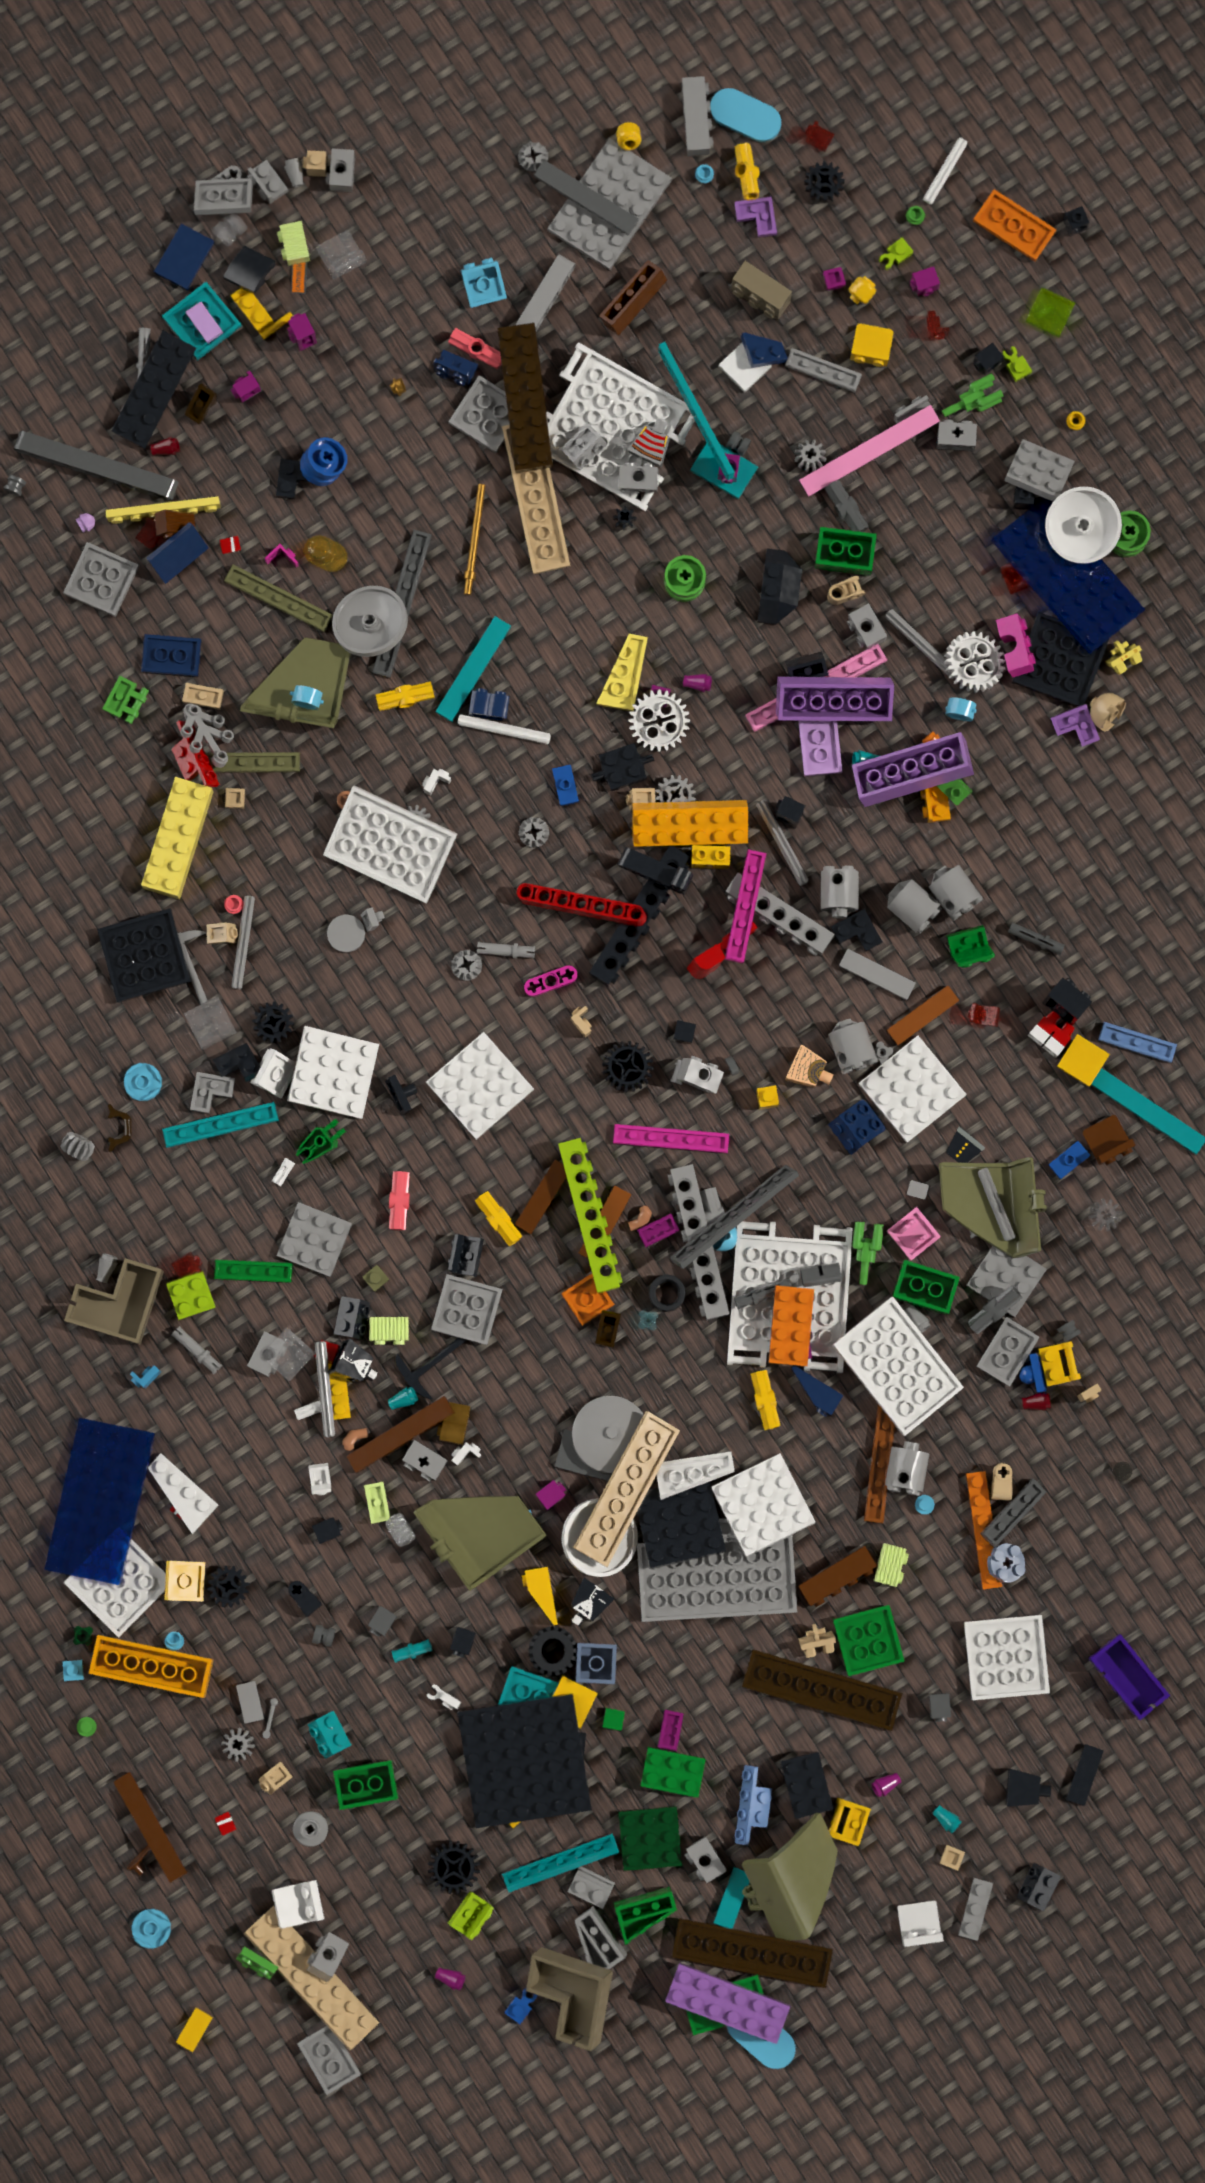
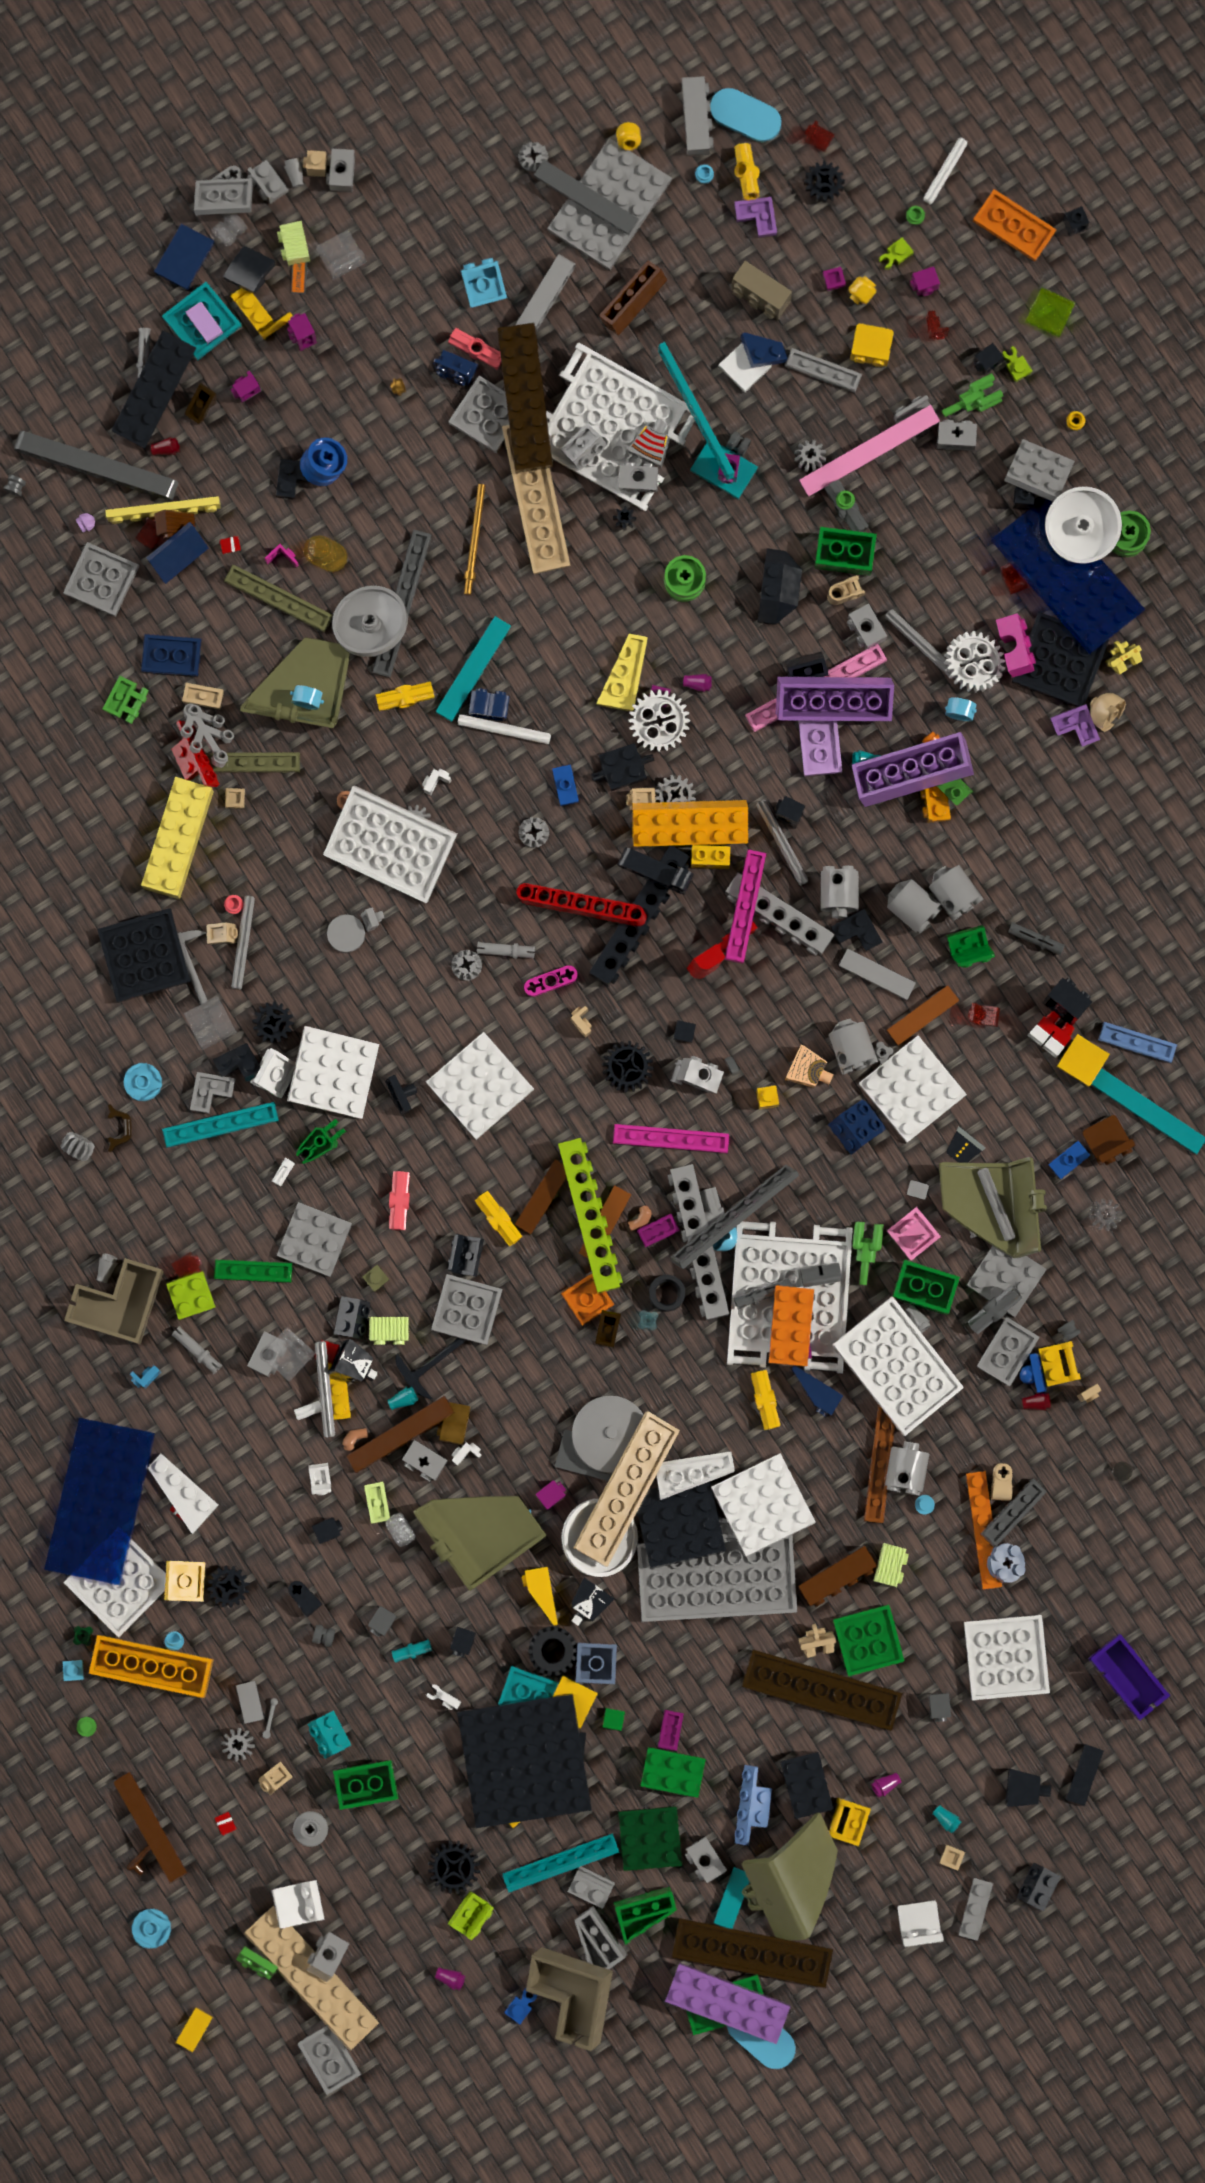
none -> bright green plate [836,491,855,510]

